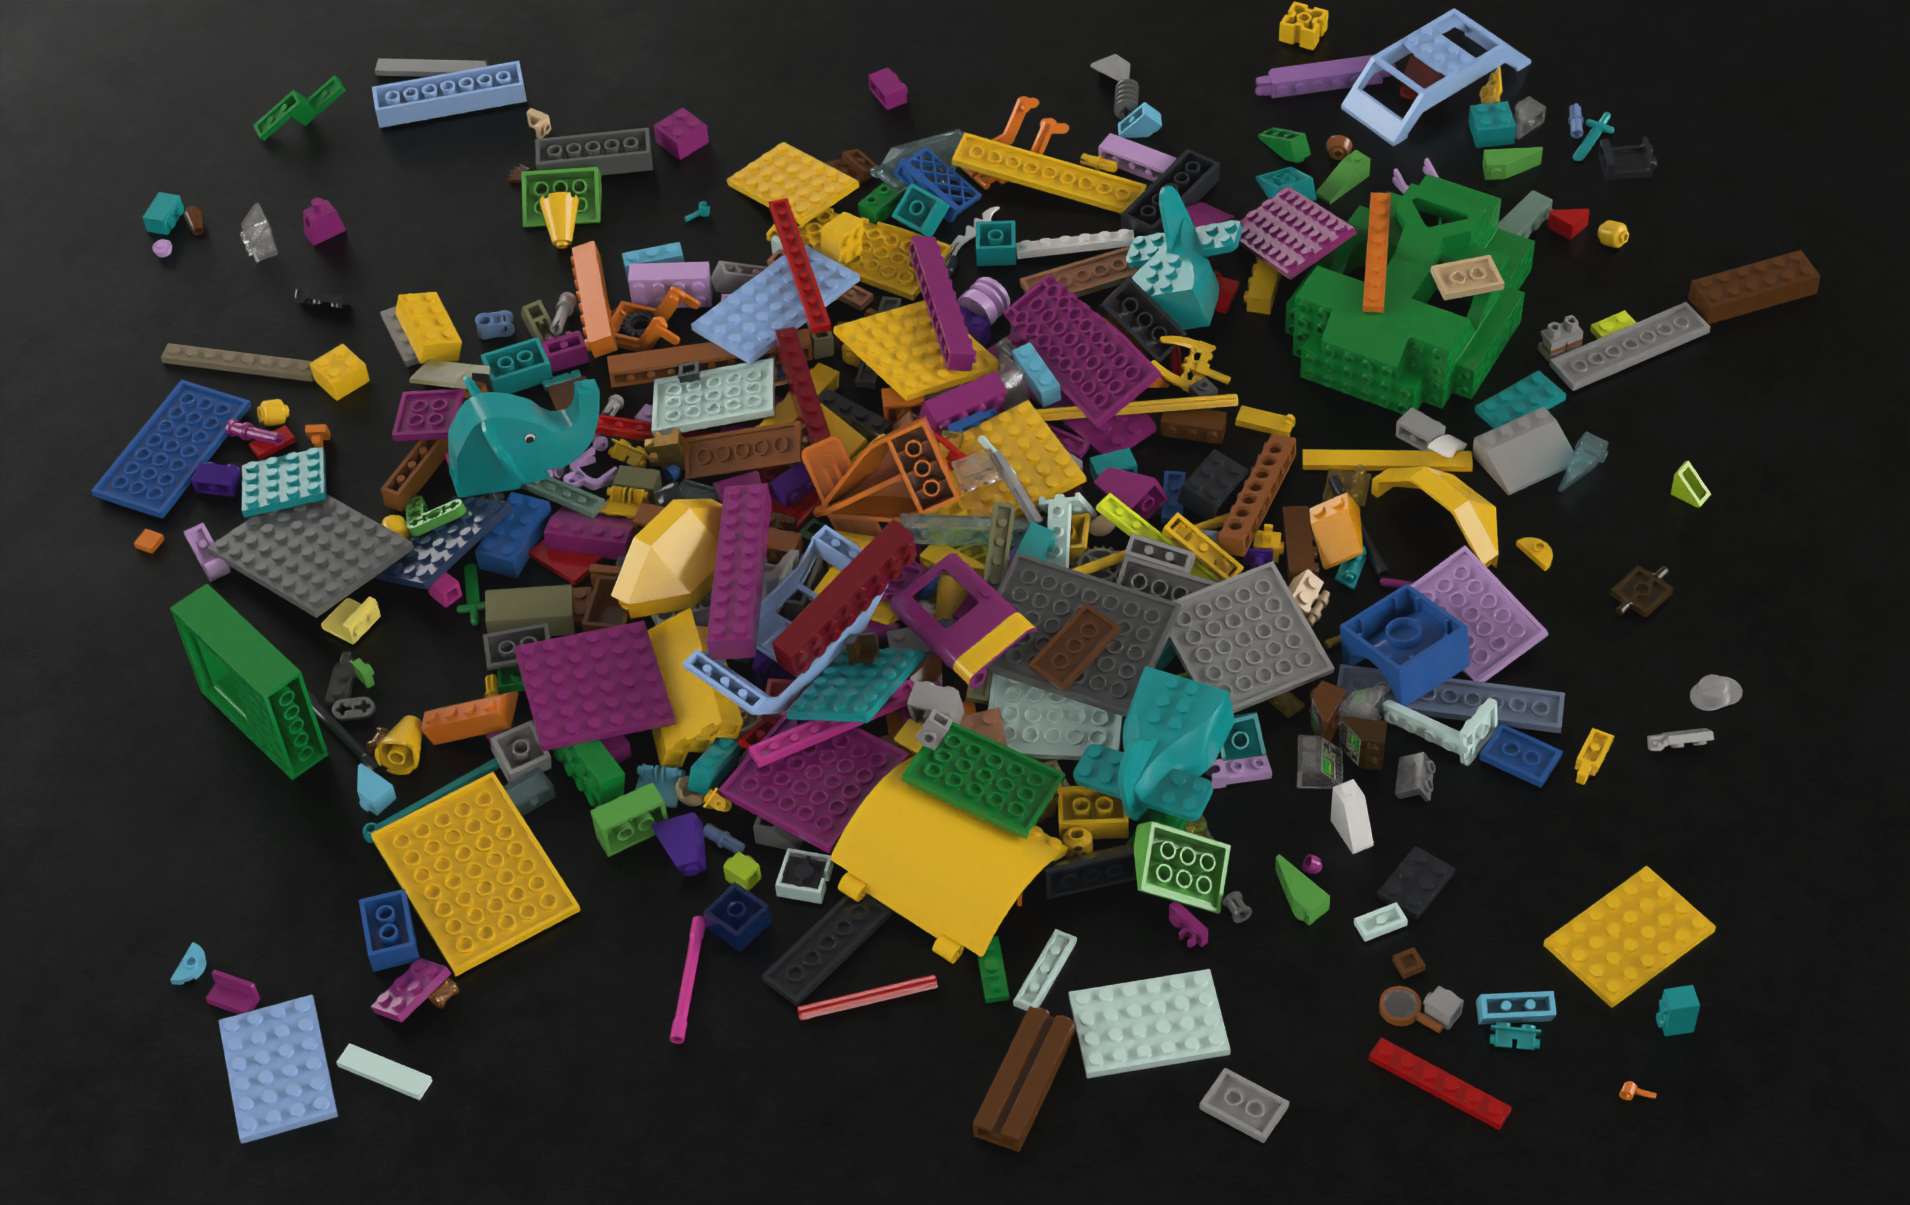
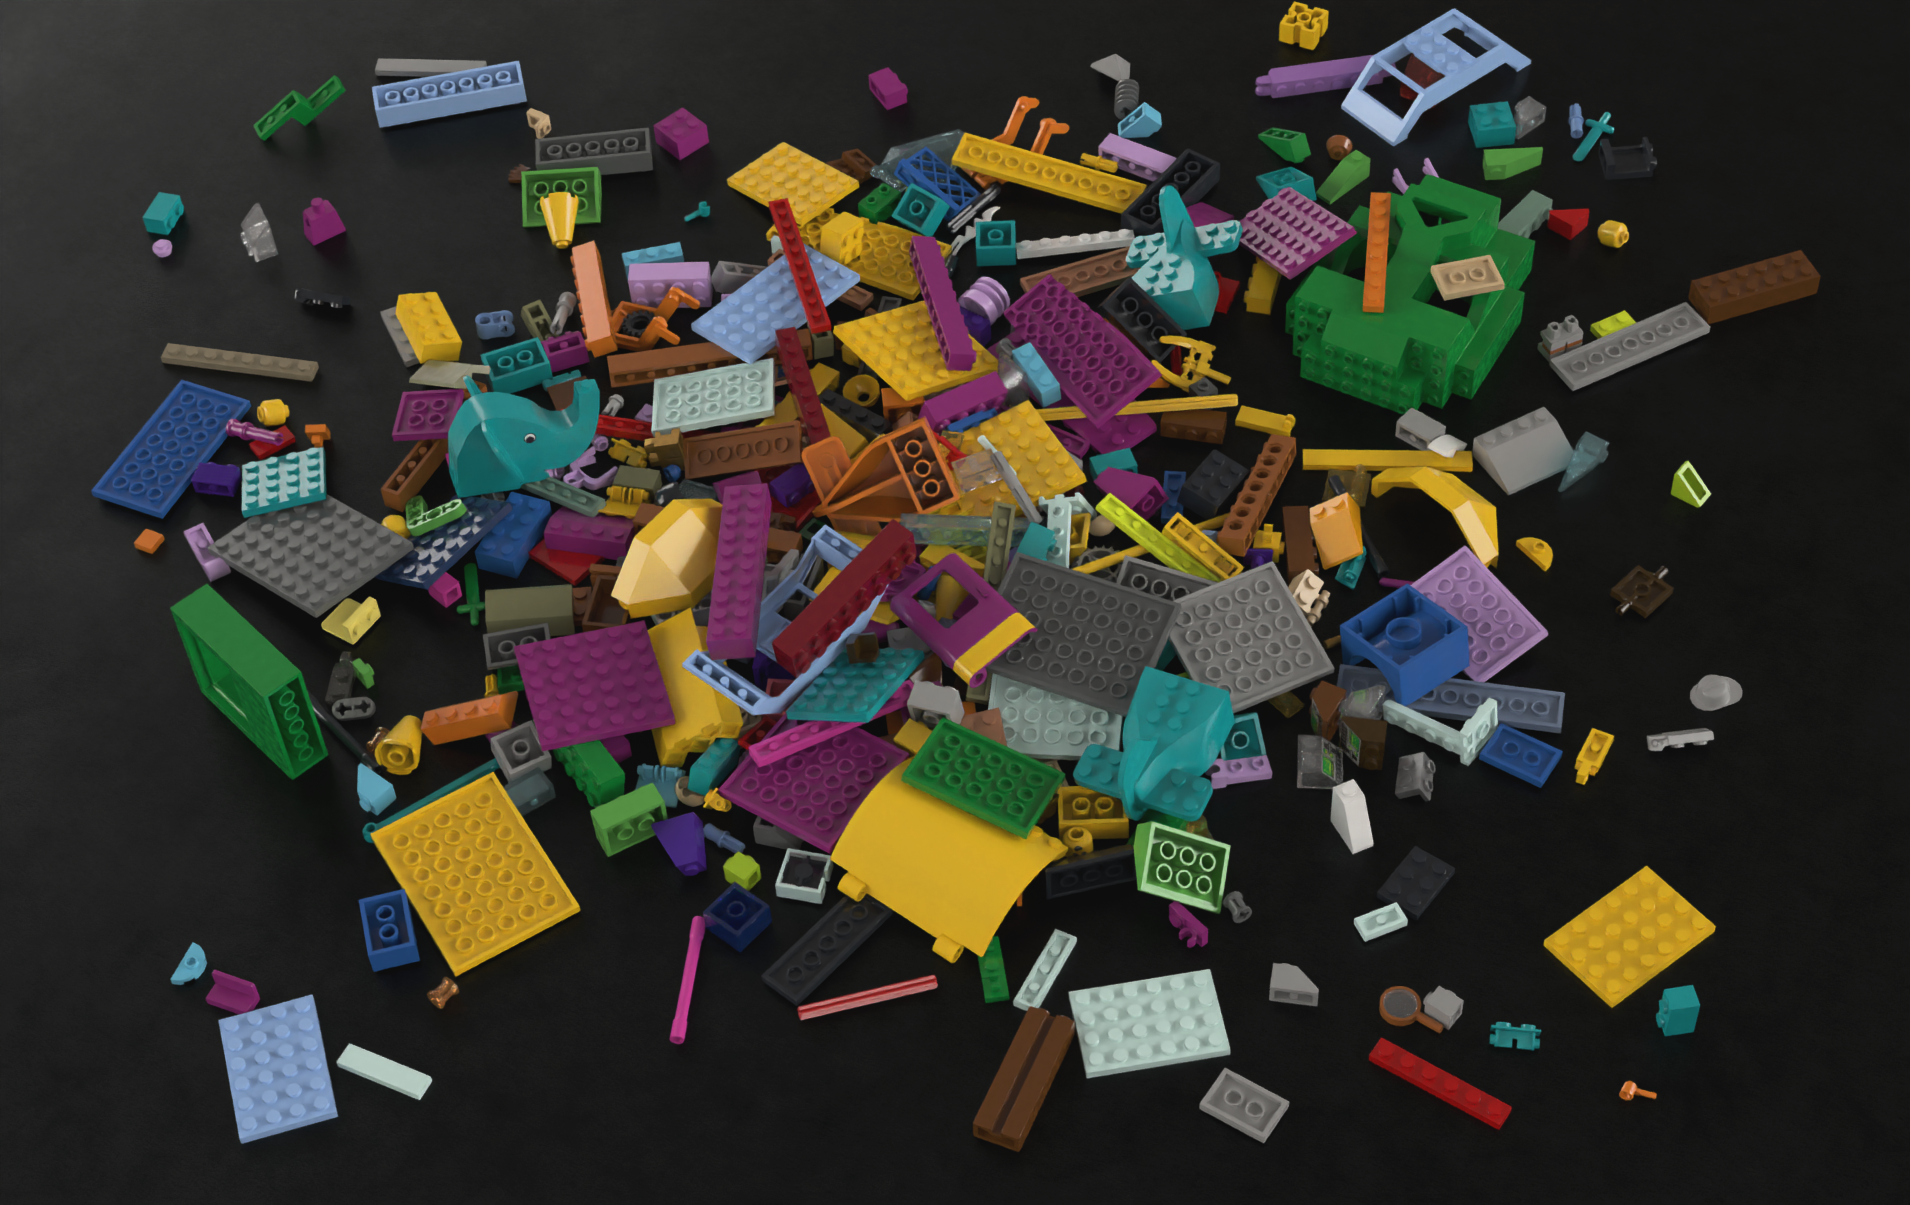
reddish brown cone [183,206,204,235] -> none
yellow brick [309,344,370,401] -> none
magenta plate [371,958,451,1023] -> none
black plate [678,361,701,383] -> none
light grey brick [915,708,953,751] -> none
reddish brown plate [1028,603,1121,693] -> none
light grey brick [1125,533,1196,574] -> none
bright green slope [1275,854,1330,926] -> none
magenta hinge [1303,854,1322,874] -> none
reddish brown plate [1392,947,1426,979] -> none
teal plate [1475,370,1566,429] -> none
medium azure brick [1476,991,1556,1025] -> none
yellow hinge [1479,66,1503,104] -> none
none -> yellow piece [843,375,880,409]
none -> black axle [946,184,1001,234]
none -> light grey slope [1269,963,1319,1006]

